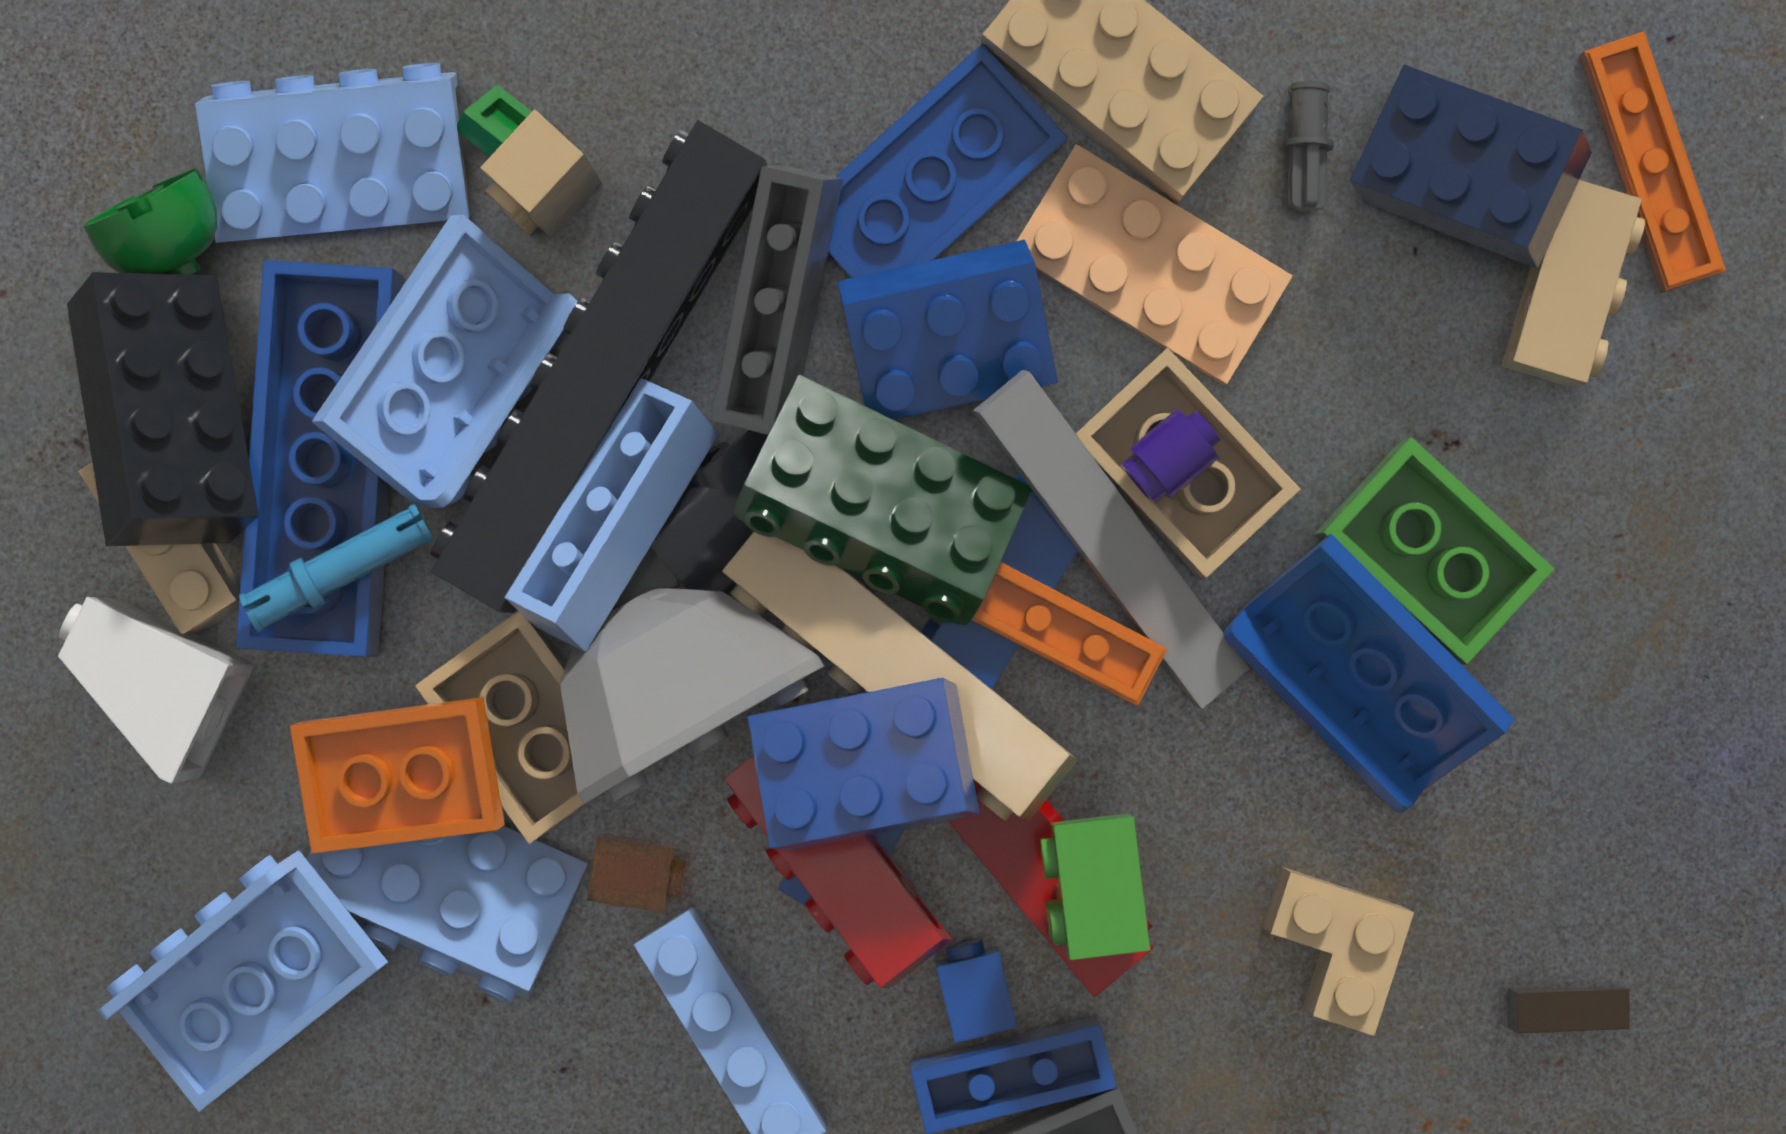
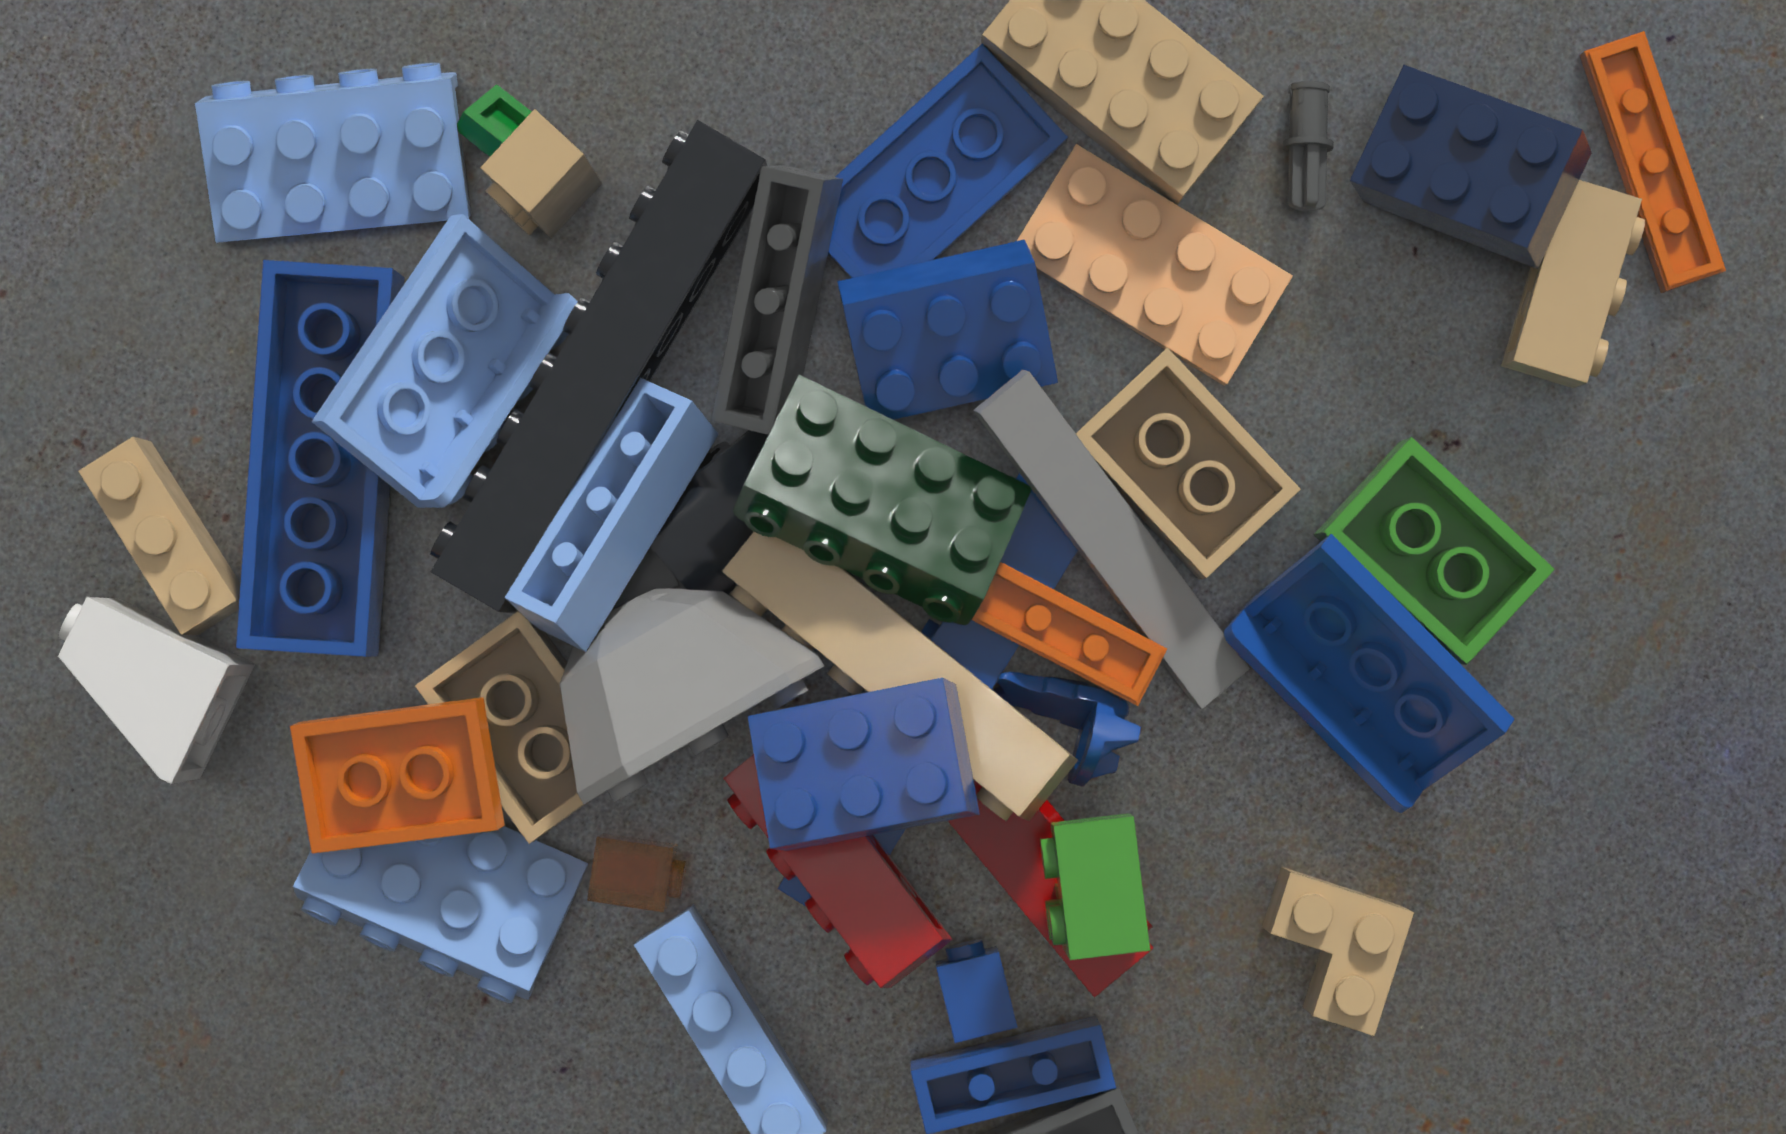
black brick [67,272,259,546] -> none
green cylinder [83,168,218,275] -> none
light blue bracket [97,850,388,1112] -> none
dark azure pin [239,503,434,633] -> none
dark purple brick [1121,409,1221,505] -> none
dark brown piece [1508,988,1629,1034] -> none
none -> blue hair [993,672,1141,787]

